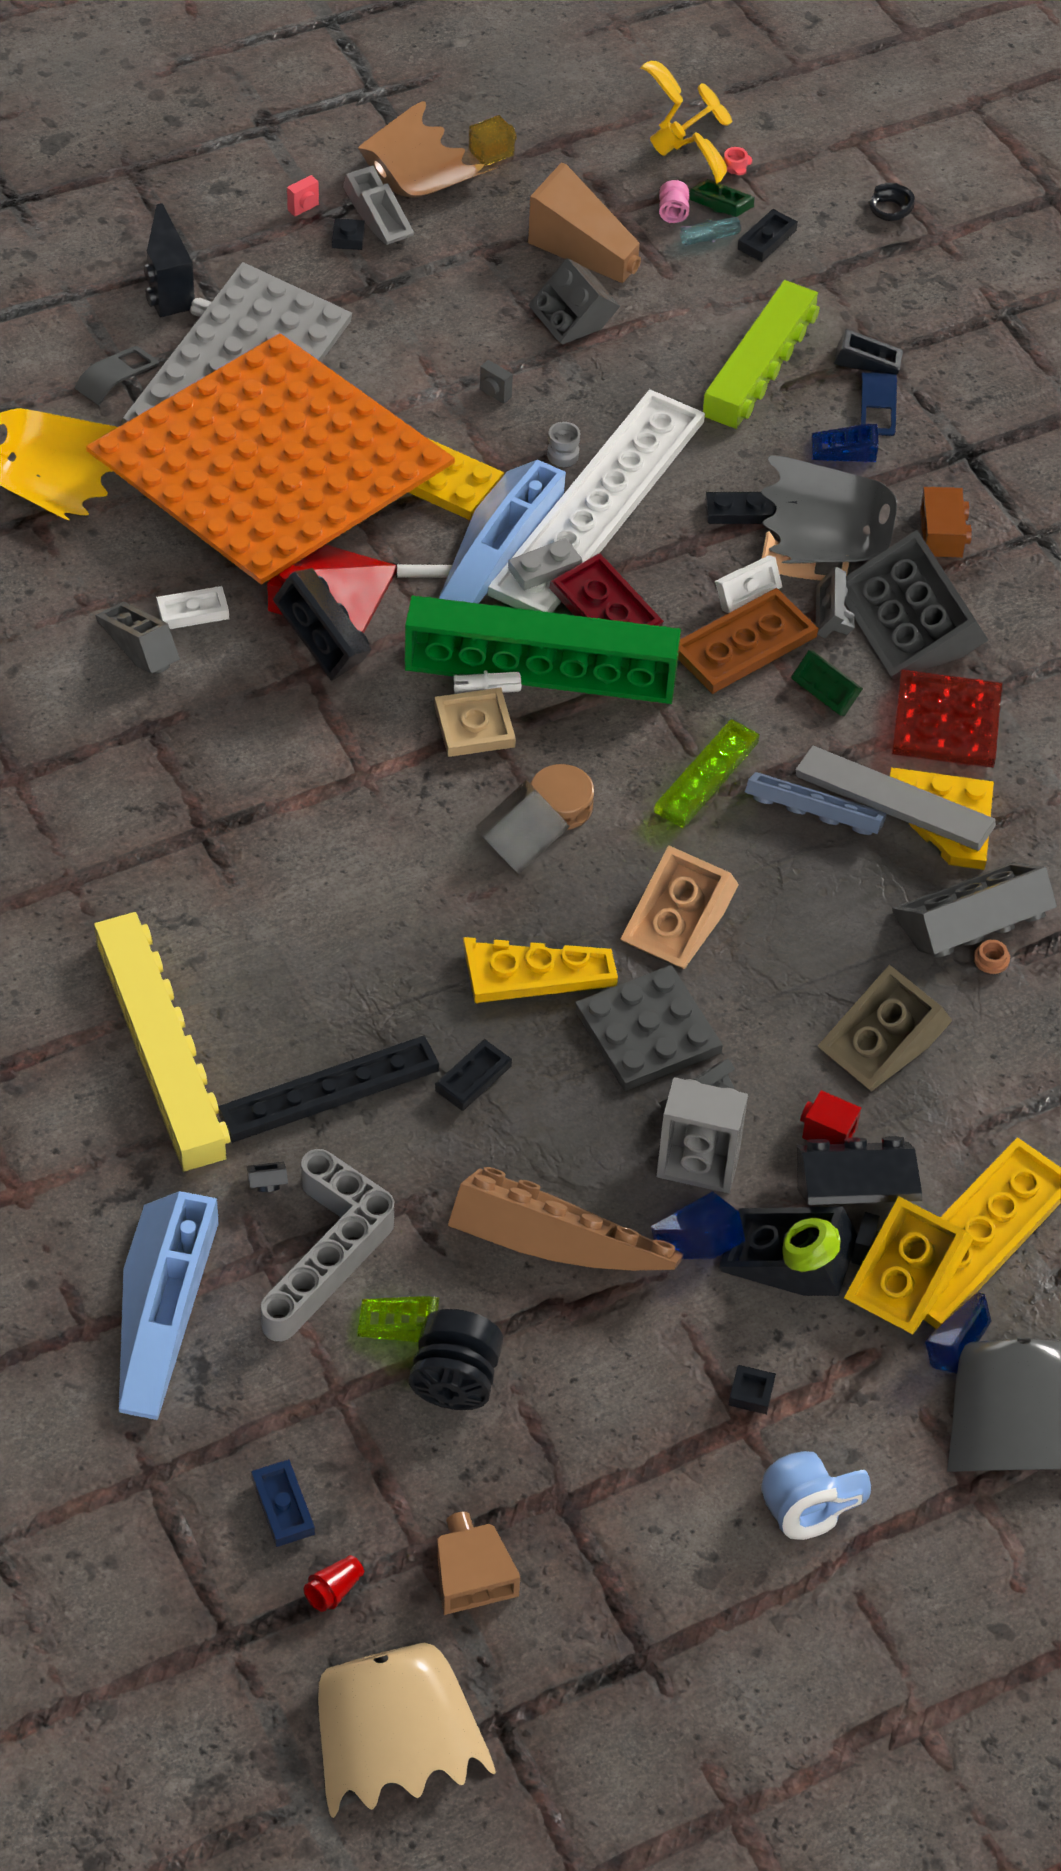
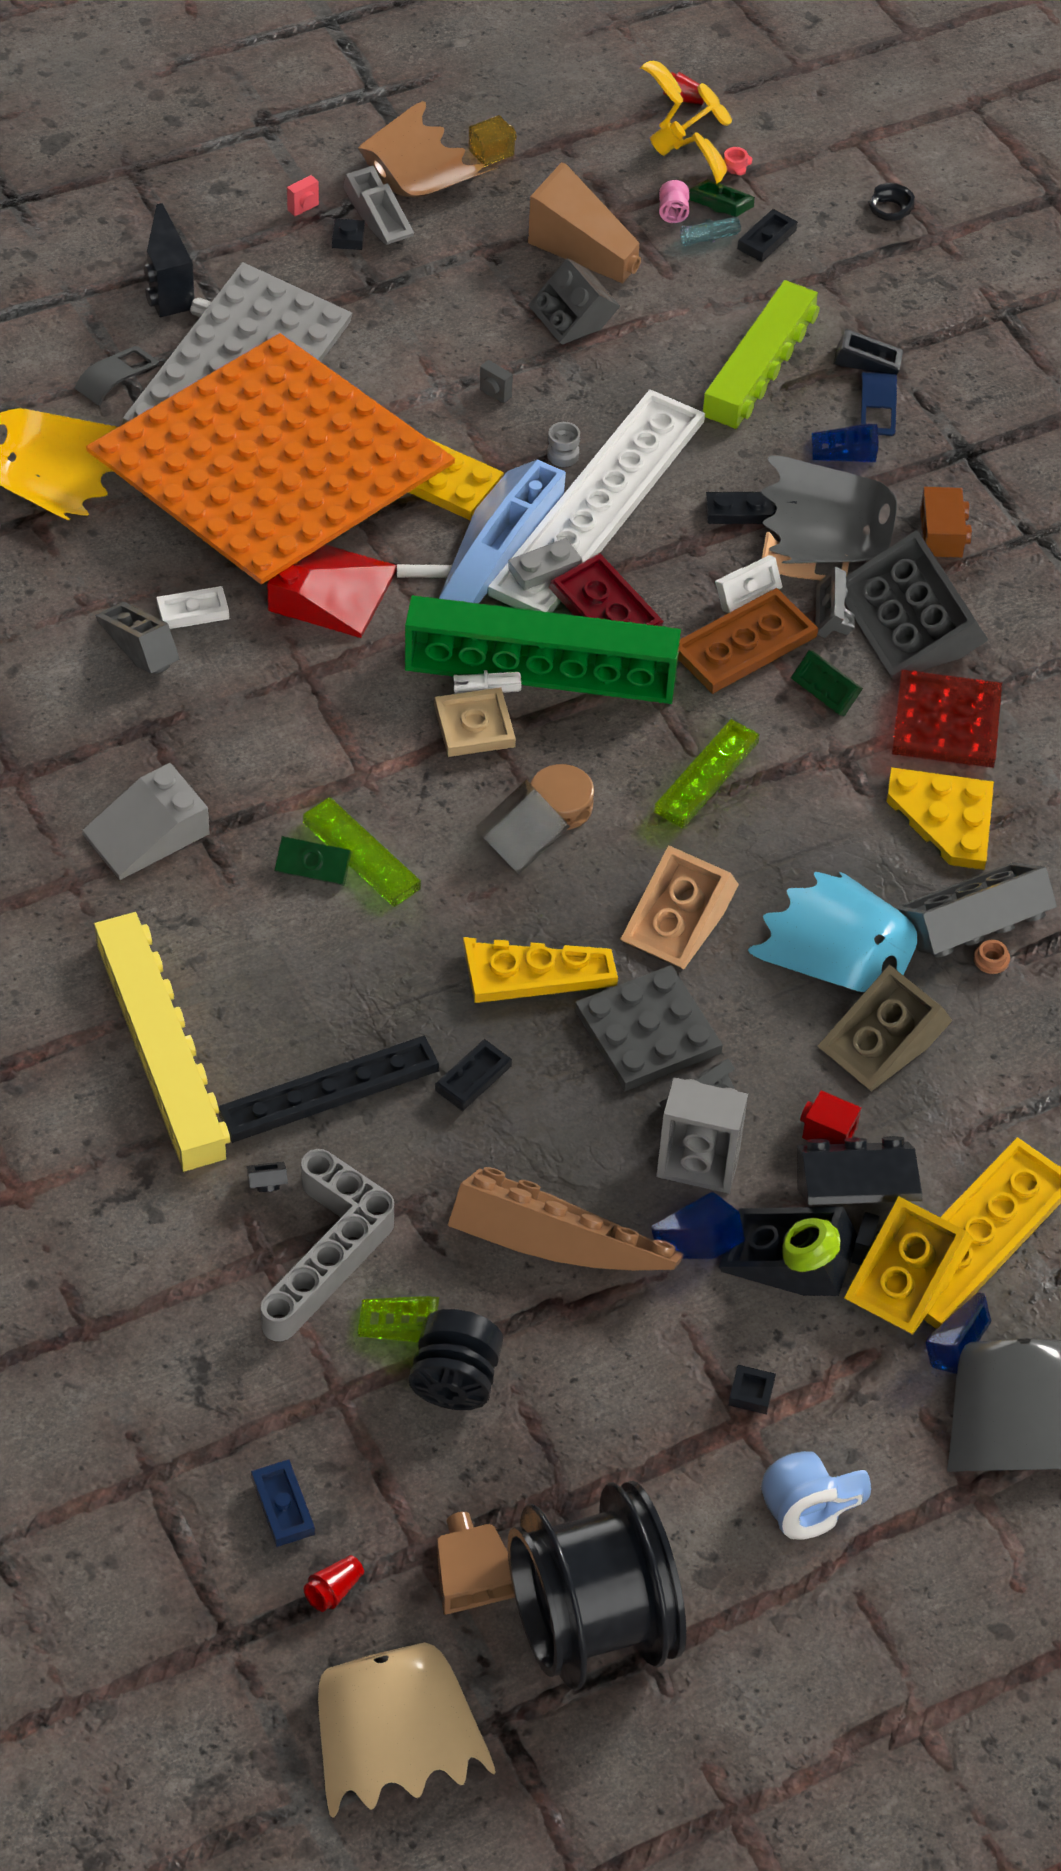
light blue wedge [119,1191,218,1420] -> none
black slope [273,568,372,681] -> none
sand blue plate [745,772,887,835] -> none
light grey tile [795,746,996,851] -> none
none -> light grey slope [82,763,210,880]
none -> dark green plate [274,836,352,886]
none -> clear neon green plate [303,797,421,907]
none -> black wheel [508,1481,687,1690]
none -> red cone [663,72,704,105]
none -> medium azure piece [748,872,917,992]

